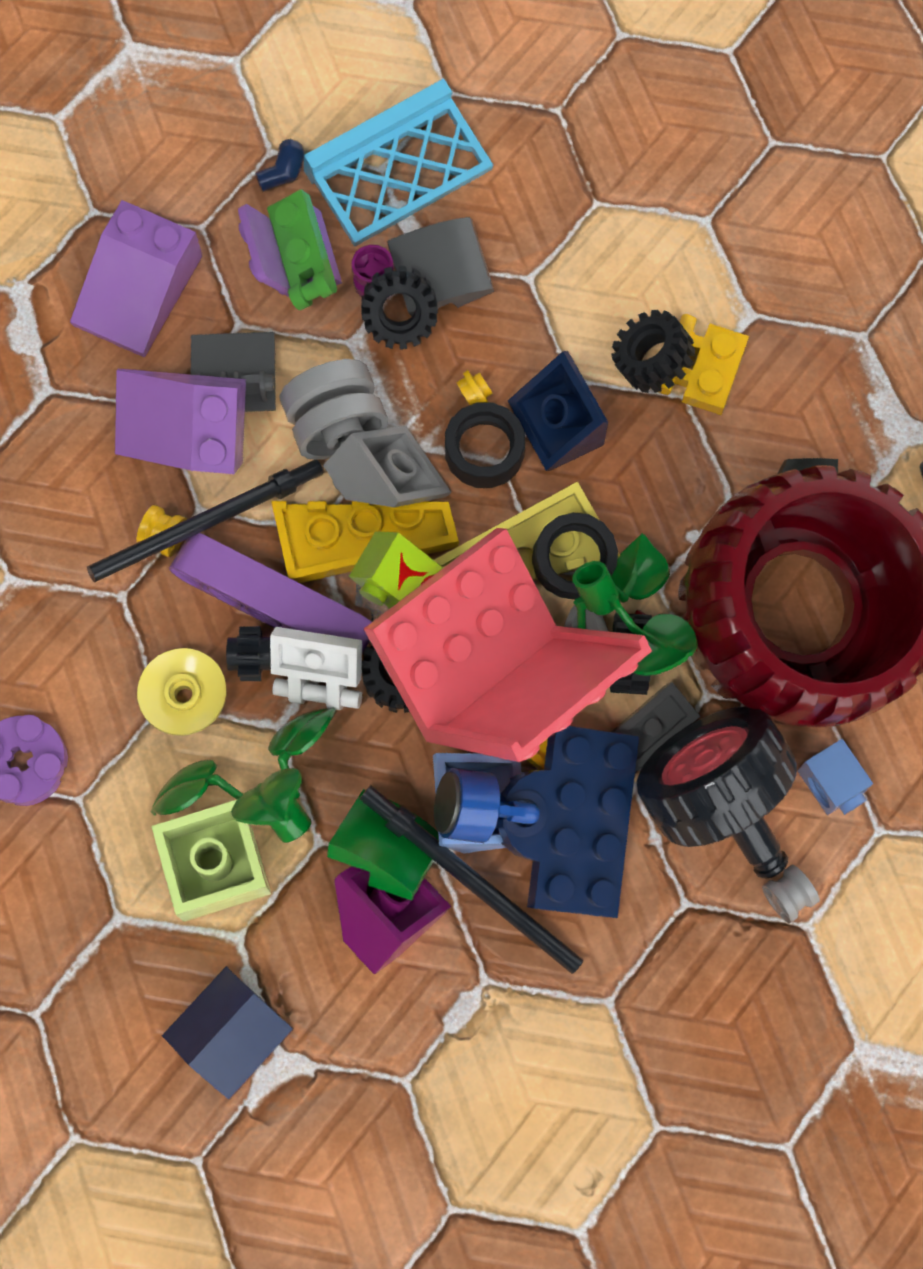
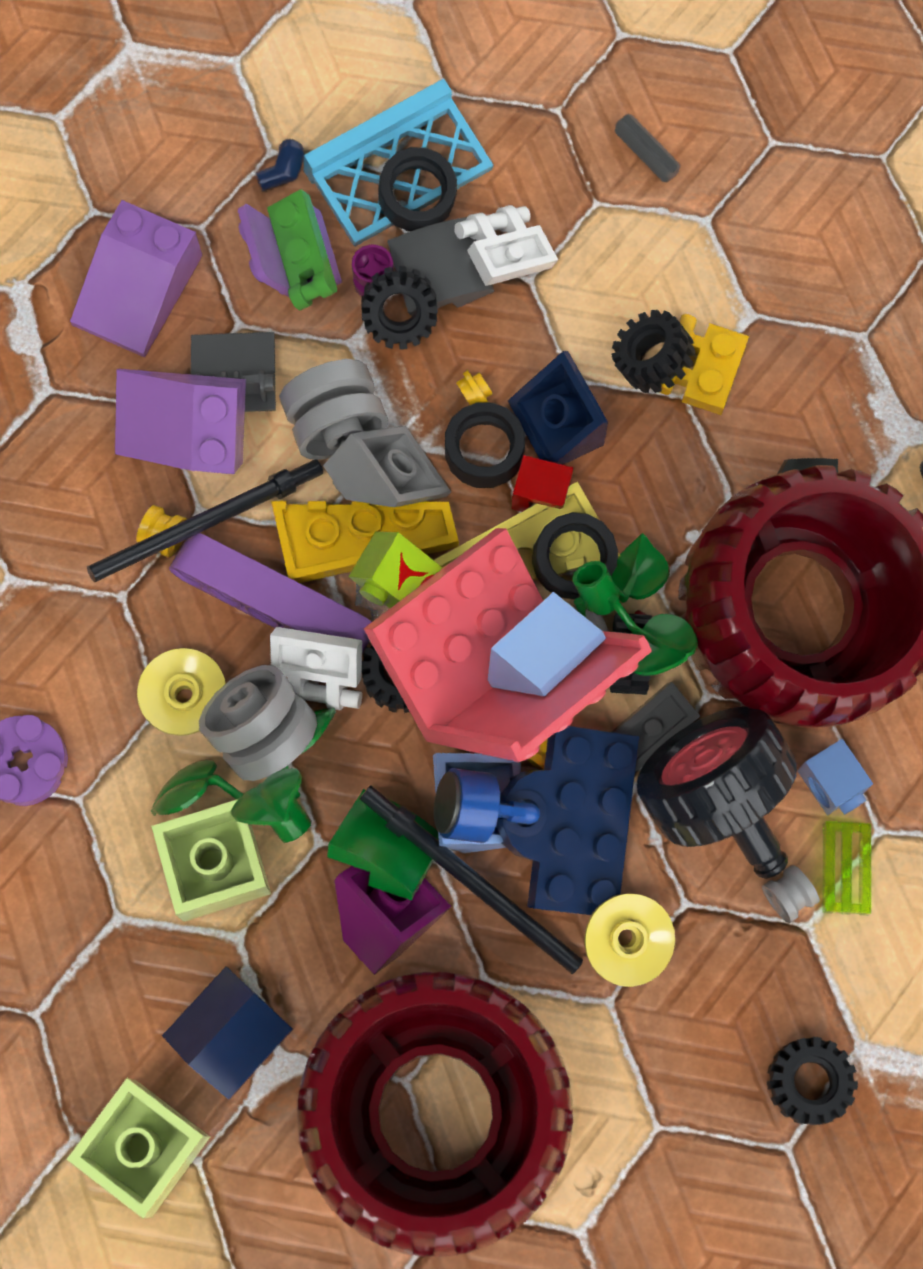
black gear [226,626,271,681] -> none
none -> yellowish green brick [66,1078,210,1219]
none -> light grey wheel [199,665,317,781]
none -> dark red tyre [297,972,573,1257]
none -> black tyre [378,147,457,232]
none -> white plate [454,205,558,286]
none -> light blue slope [488,592,606,697]
none -> red panel [511,455,574,512]
none -> light yellow dish [584,893,675,987]
none -> dark grey axle [615,114,680,182]
none -> black tyre [767,1037,858,1125]
none -> clear neon green tile [822,821,871,916]

